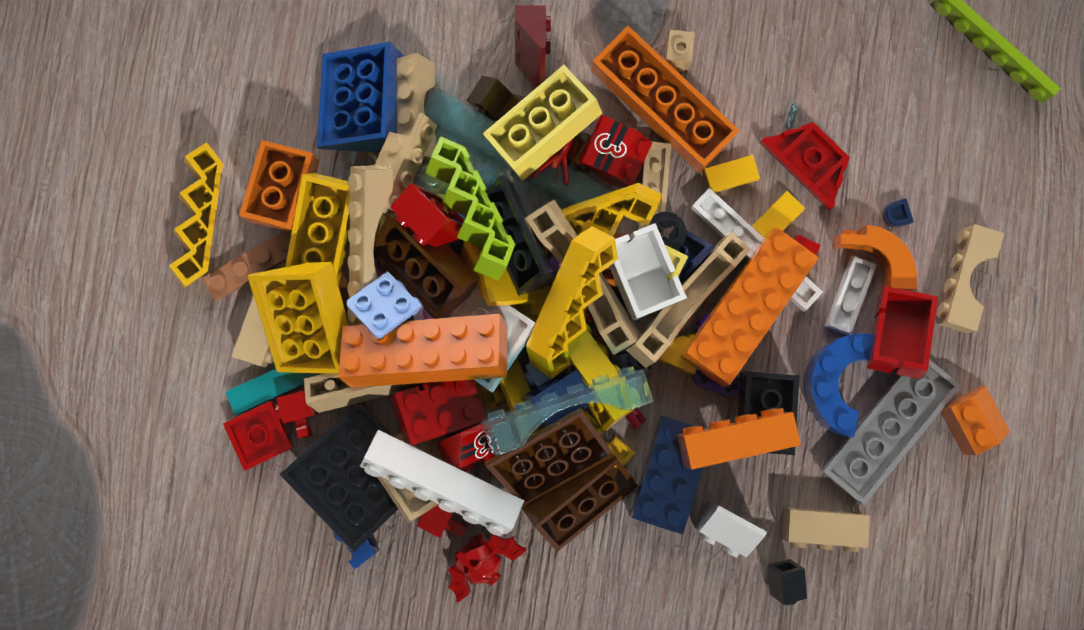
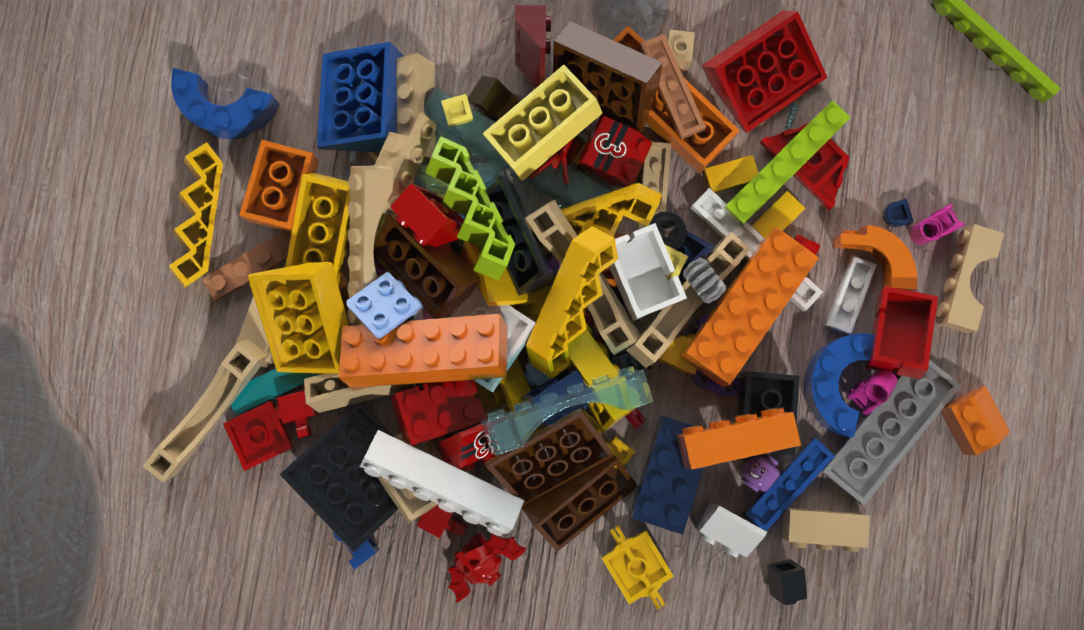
none -> tan arch [143,339,269,483]
none -> blue brick [171,68,279,139]
none -> light yellow tile [441,94,474,128]
none -> reddish brown slope [553,21,663,134]
none -> yellow plate [601,525,674,609]
none -> nougat plate [639,34,706,140]
none -> light grey gear [683,258,726,303]
none -> red slope [702,10,828,133]
none -> lime plate [724,100,851,225]
none -> medium lavender head [740,453,780,493]
none -> blue plate [743,438,835,531]
none -> dark pink piece [846,369,897,415]
none -> dark pink piece [910,203,965,245]

